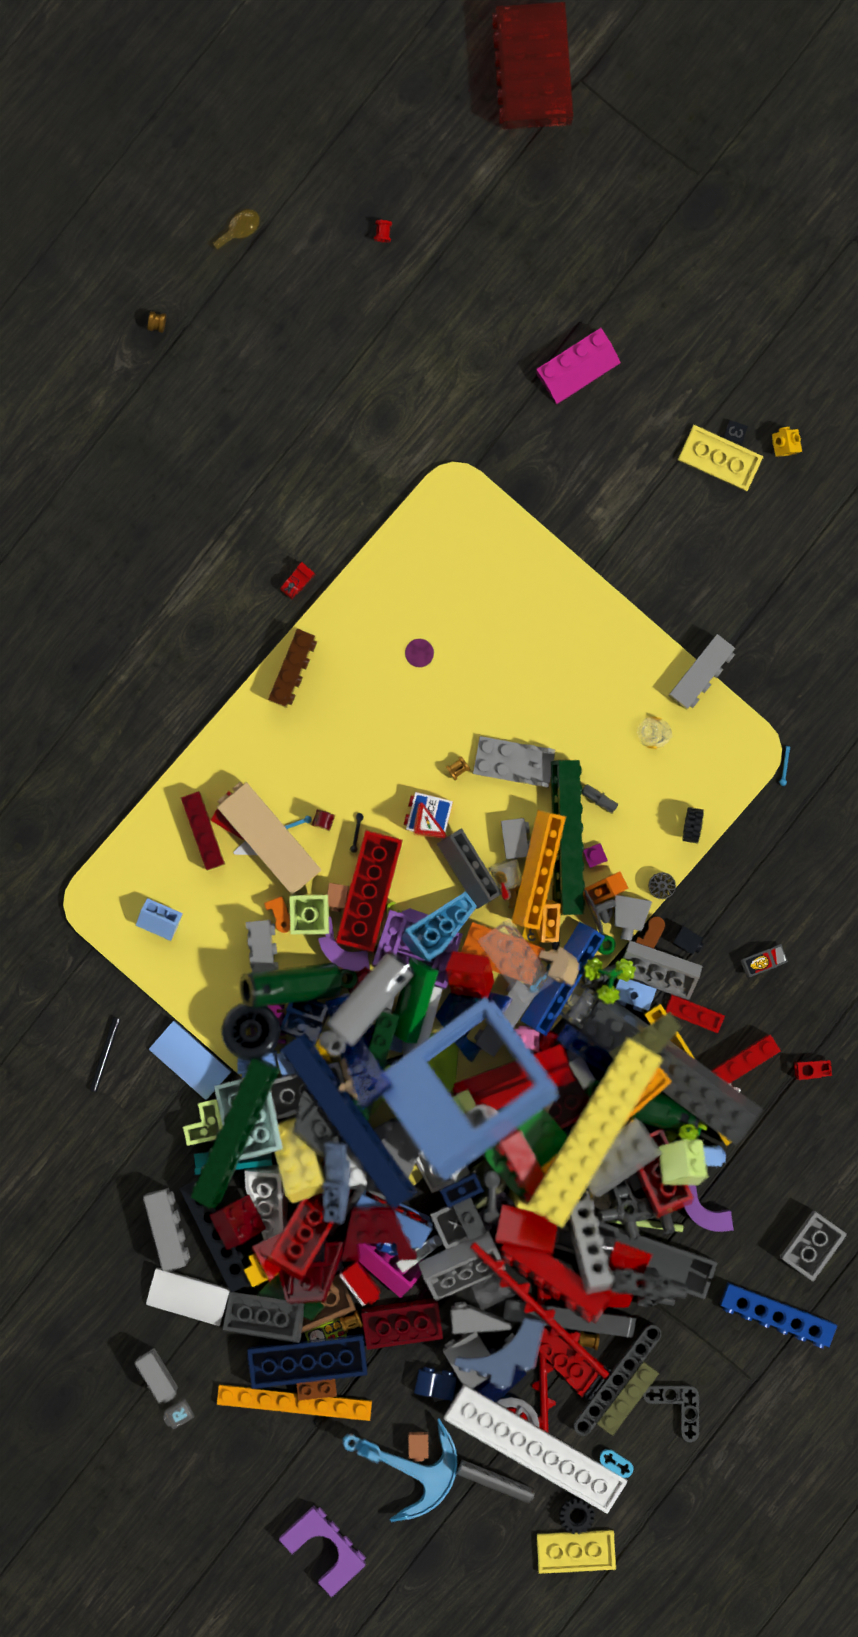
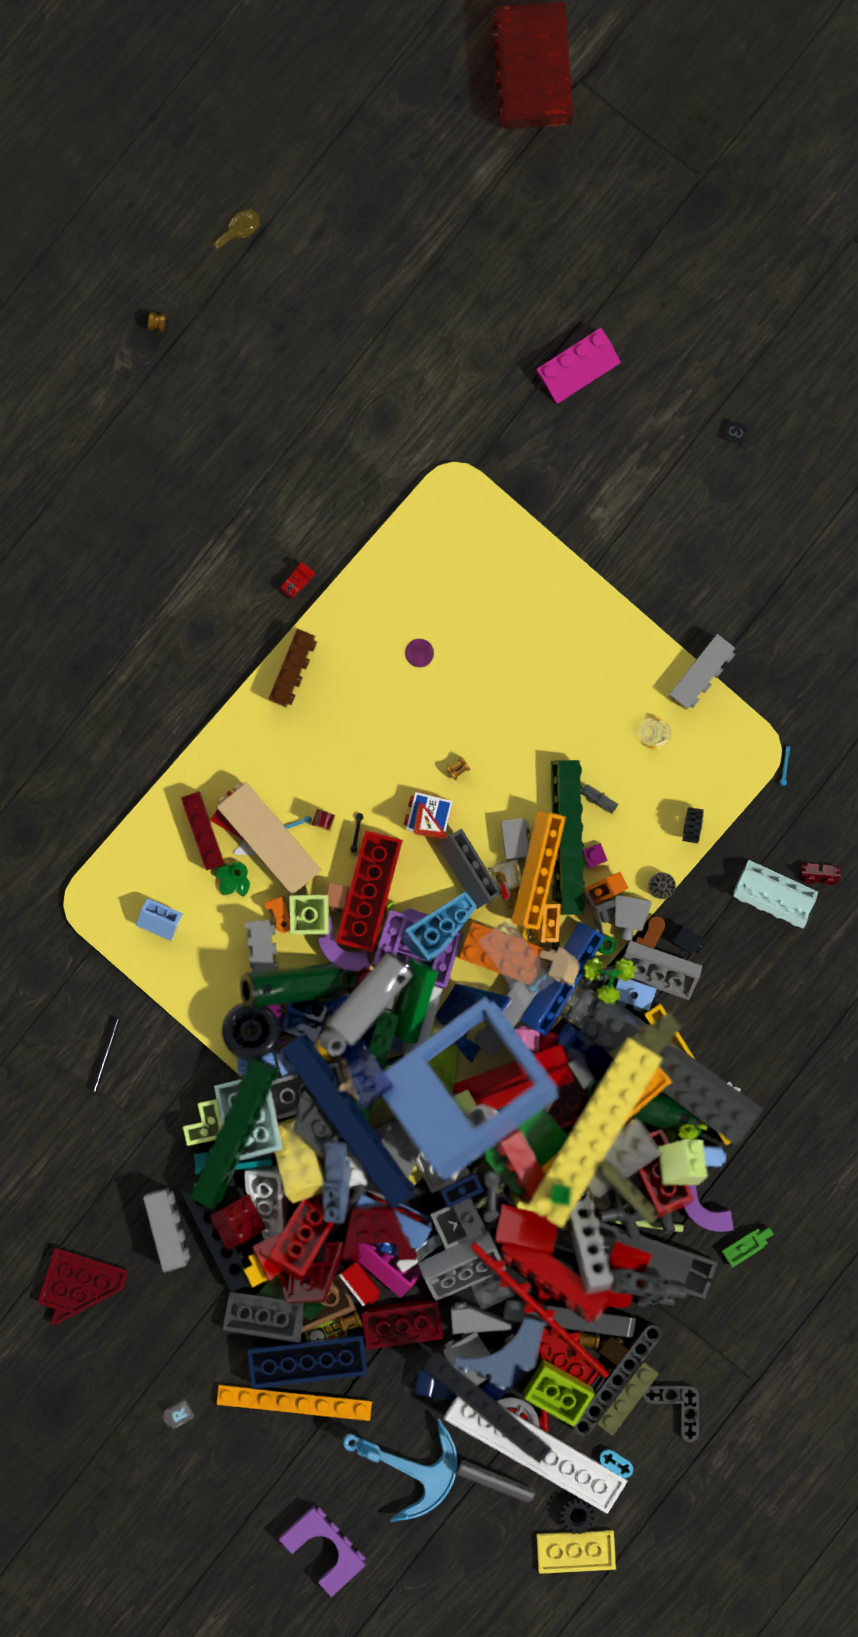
light grey brick [135,1348,178,1403] -> none
white slope [146,1267,230,1326] -> none
light blue slope [149,1020,232,1100] -> none
dark orange hinge [297,1379,337,1401] -> none
red bush [374,220,392,243] -> none
nougat brick [409,1432,428,1461] -> none
red brick [445,951,494,999] -> none
light grey hinge [473,736,555,788] -> none
red tile [665,994,725,1033] -> none
light yellow tile [678,425,763,492] -> none
red brick [710,1034,781,1084] -> none
blue brick [719,1282,837,1348] -> none
slope [741,944,788,978] -> none
yellow brick [772,427,802,457] -> none
light grey brick [780,1210,847,1281] -> none
red leg [794,1060,832,1080] -> none
none -> dark red wing [38,1247,129,1326]
none -> green plate [214,862,250,897]
none -> black plate [423,1350,552,1464]
none -> lime brick [523,1360,595,1427]
none -> green plate [550,1184,572,1206]
none -> dark brown brick [598,1335,629,1366]
none -> olive wing [601,1160,656,1224]
none -> bright green hinge [722,1227,774,1267]
none -> light aqua brick [733,860,818,929]
none -> dark red hinge [800,863,841,885]

